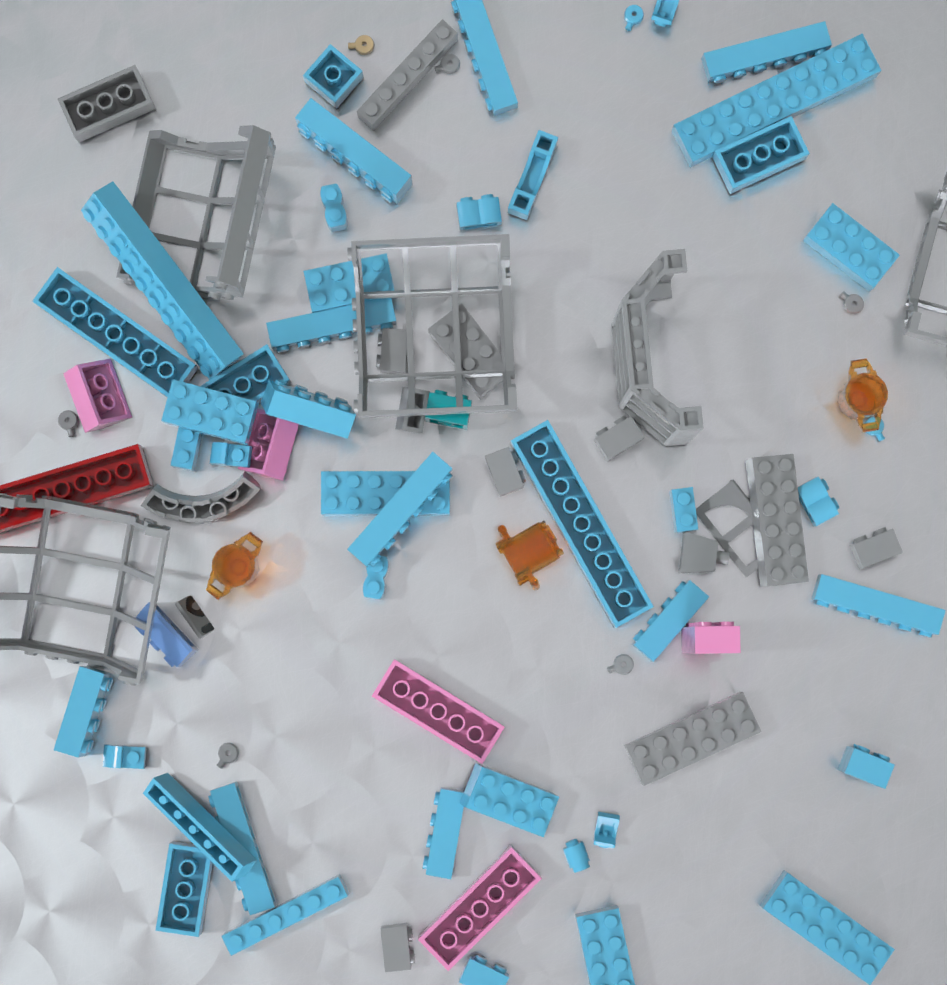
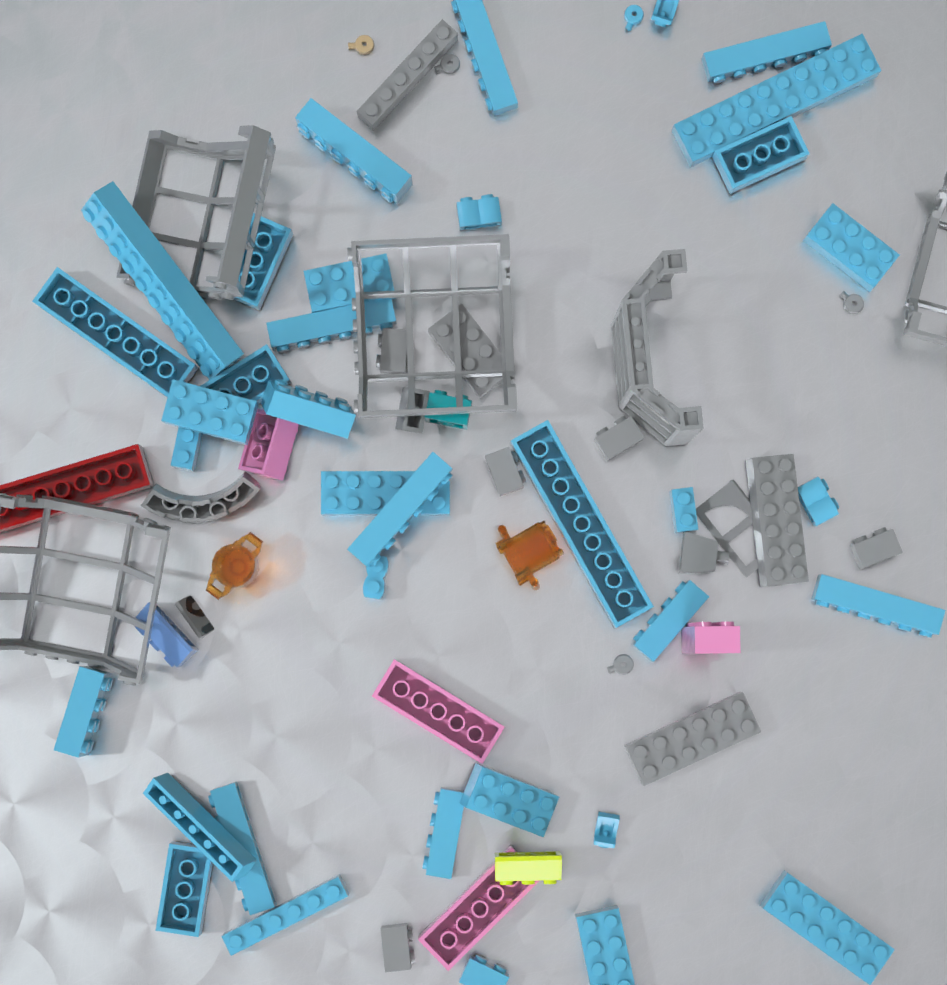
light grey brick [58,65,156,143] -> none
light grey piece [58,410,78,437] -> none
bright pink slope [63,358,132,433] -> none
medium azure brick [103,744,146,769] -> none
medium azure brick [209,442,252,468] -> none
light grey piece [217,743,238,769] -> none
medium azure brick [303,44,364,109] -> none
medium azure brick [320,183,348,232] -> none
medium azure arch [508,130,558,220] -> none
medium azure brick [563,839,590,873] -> none
clear orange container [837,358,888,432] -> none
medium azure brick [837,744,895,789] -> none
medium azure piece [864,416,885,442] -> none
none -> medium azure brick [234,213,293,311]
none -> neon yellow slope [495,851,562,885]

